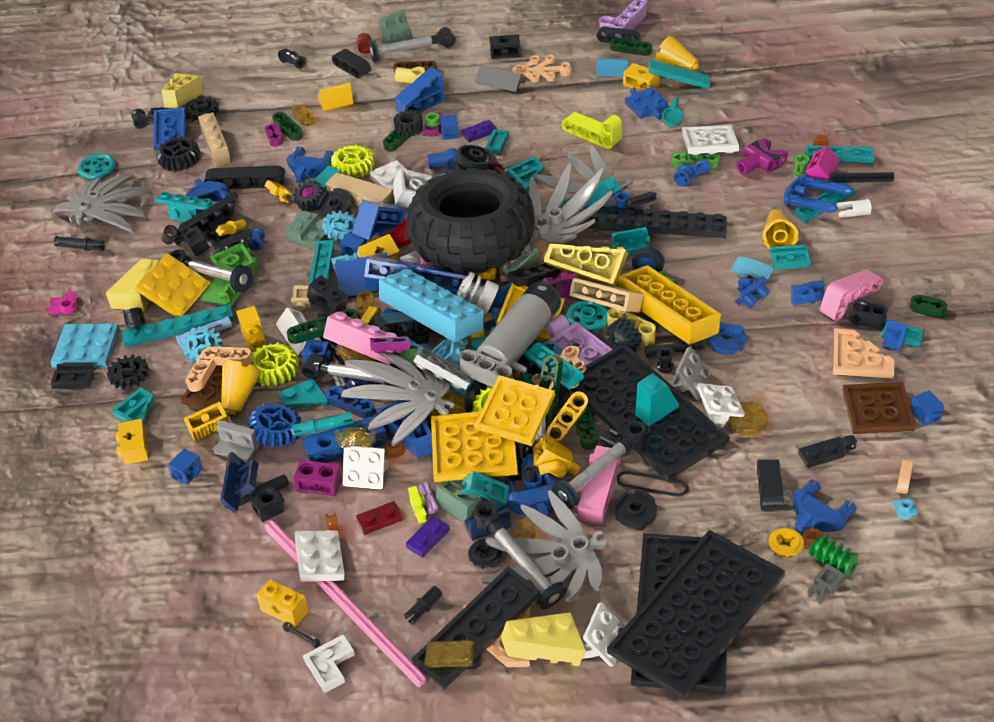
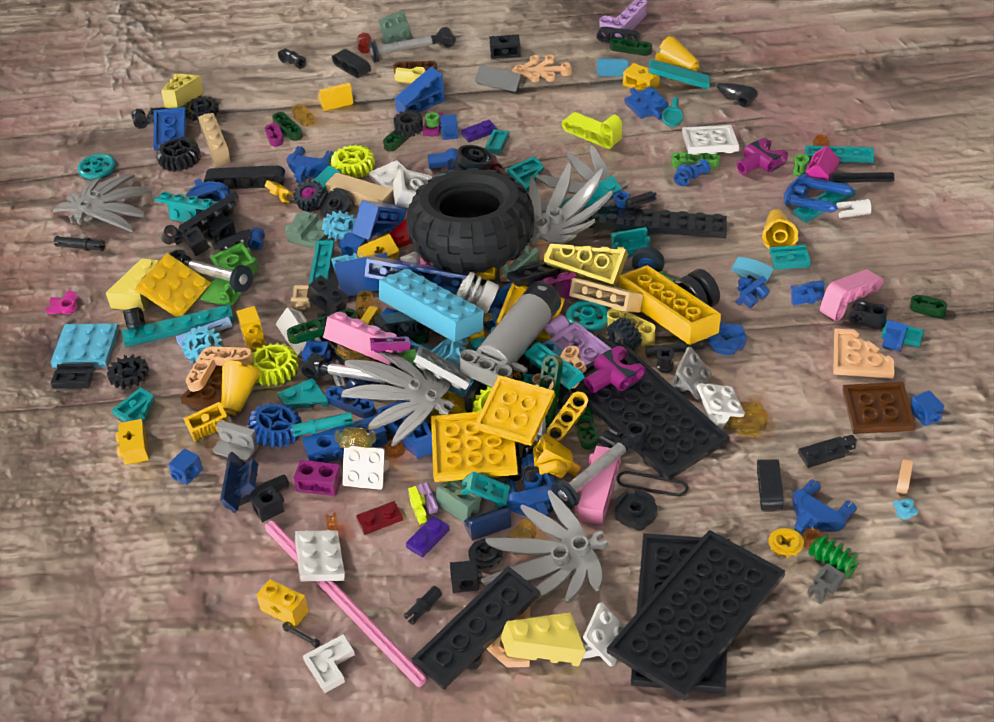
yellow axle [216,219,247,236] -> none
clear yellow plate [425,641,474,667] -> none
piece [475,501,567,610] -> none
teal slope [635,373,679,427] -> none
none -> black brick [450,560,482,593]
none -> magenta connector [584,346,646,393]
none -> black wheel [675,268,720,308]
none -> black piece [716,83,758,107]

